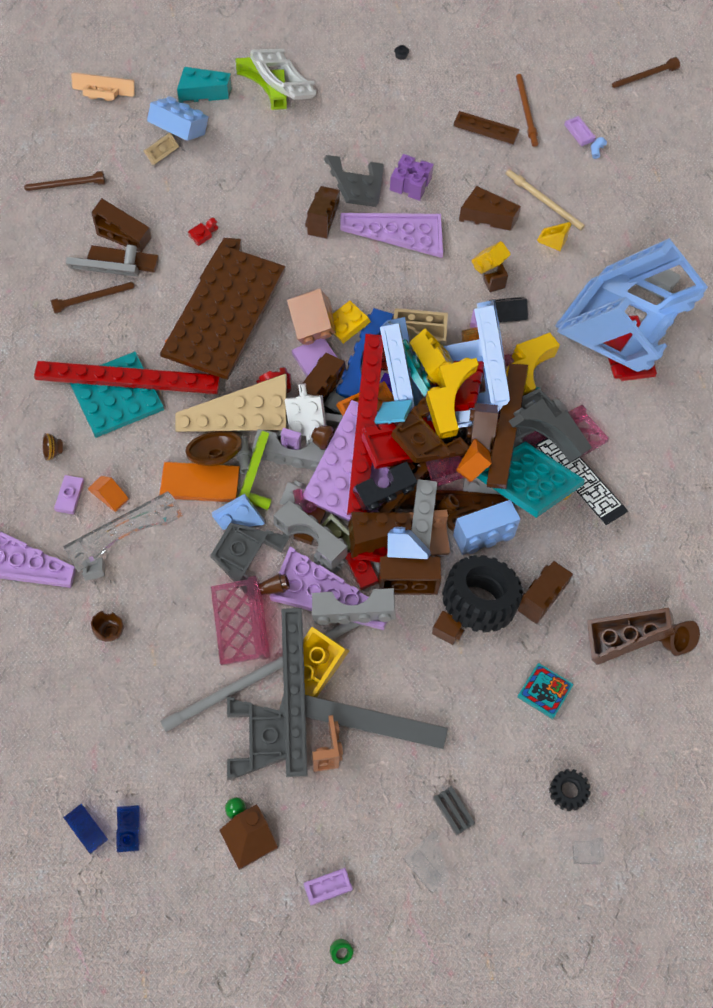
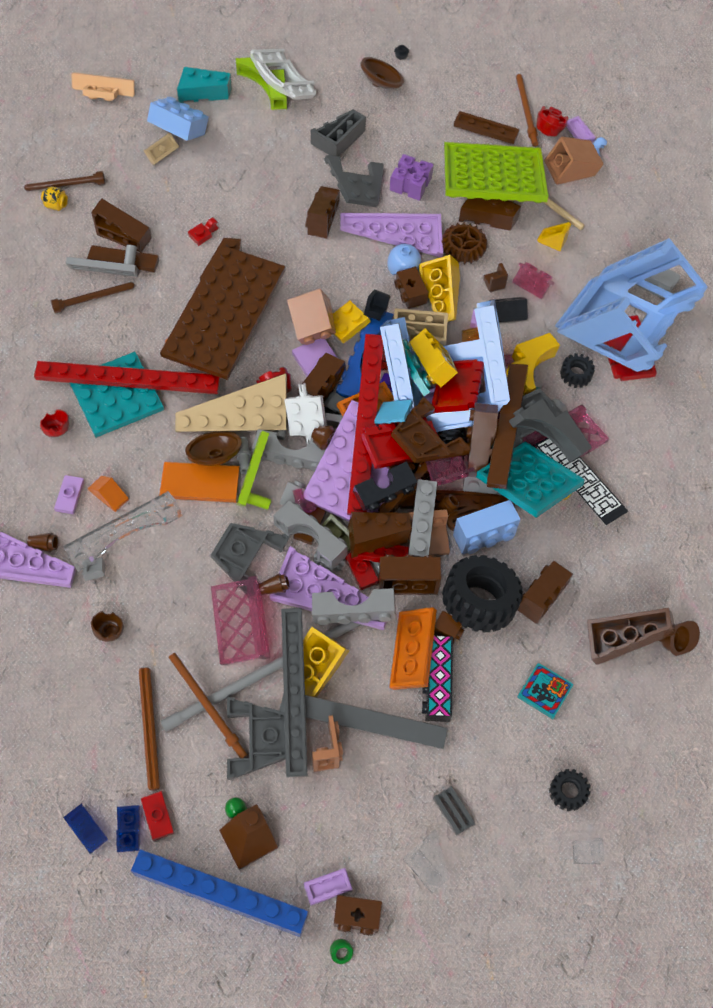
reddish brown piece [42,433,63,460] -> none
light blue wing [212,494,265,530] -> none
lavender plate [281,428,301,450] -> none
light blue slope [388,527,430,559] -> none
yellow arch [426,358,478,439] -> none
orange slope [456,439,492,482] -> none
yellow brick [471,241,511,274] -> none
reddish brown piece [612,57,680,88] -> none
none -> reddish brown cone [27,533,59,552]
none -> red hair [40,409,69,437]
none -> yellow head [41,186,68,211]
none -> blue brick [131,849,308,938]
none -> dark orange axle [139,667,160,791]
none -> red plate [141,791,174,841]
none -> dark orange bar [168,653,248,758]
none -> dark grey wedge [311,109,366,157]
none -> reddish brown brick [333,895,382,936]
none -> reddish brown dish [360,57,404,89]
none -> black panel [364,289,390,321]
none -> light blue cylinder [387,244,422,275]
none -> orange tile [389,607,437,690]
none -> reddish brown brick [394,267,429,309]
none -> yellow wedge [419,255,460,322]
none -> brick [422,636,453,722]
none -> reddish brown gear [442,222,487,265]
none -> lime plate [444,142,548,203]
none -> clear pink bracket [512,262,555,299]
none -> red cone [536,106,569,137]
none -> nougat slope [544,136,604,185]
none -> black tyre [560,353,595,388]

